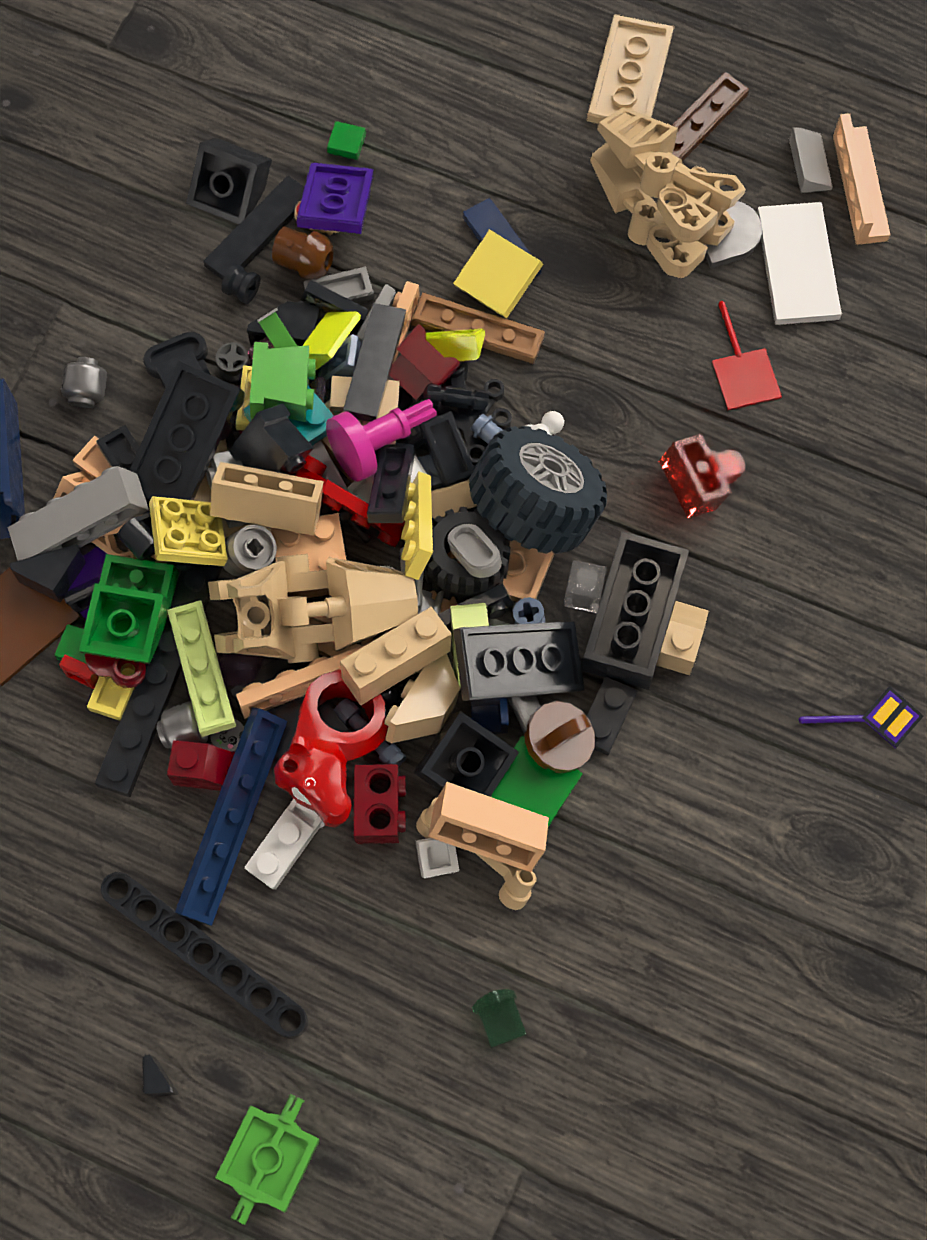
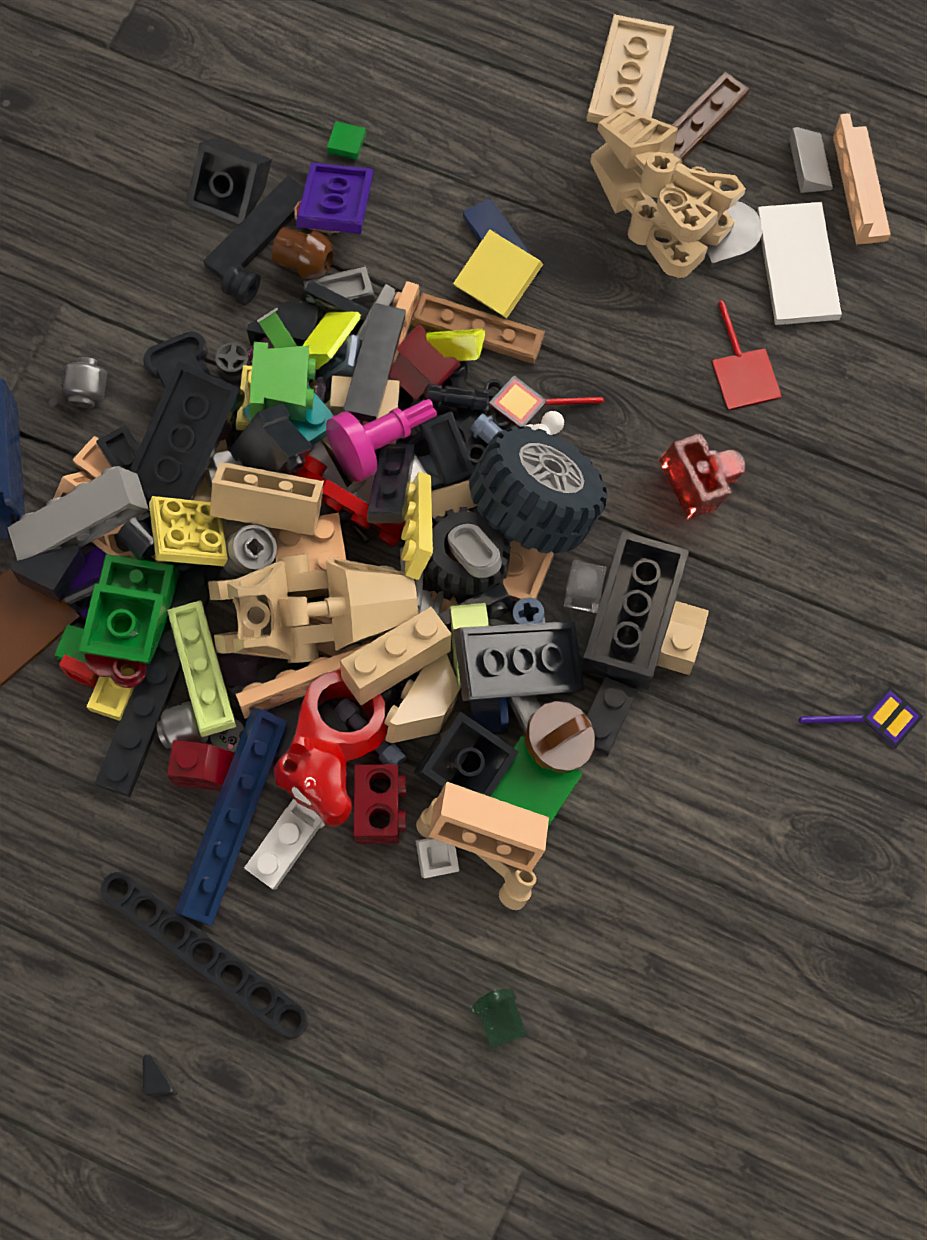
bright green plate [215,1094,320,1225] -> none
none -> piece [488,376,604,428]

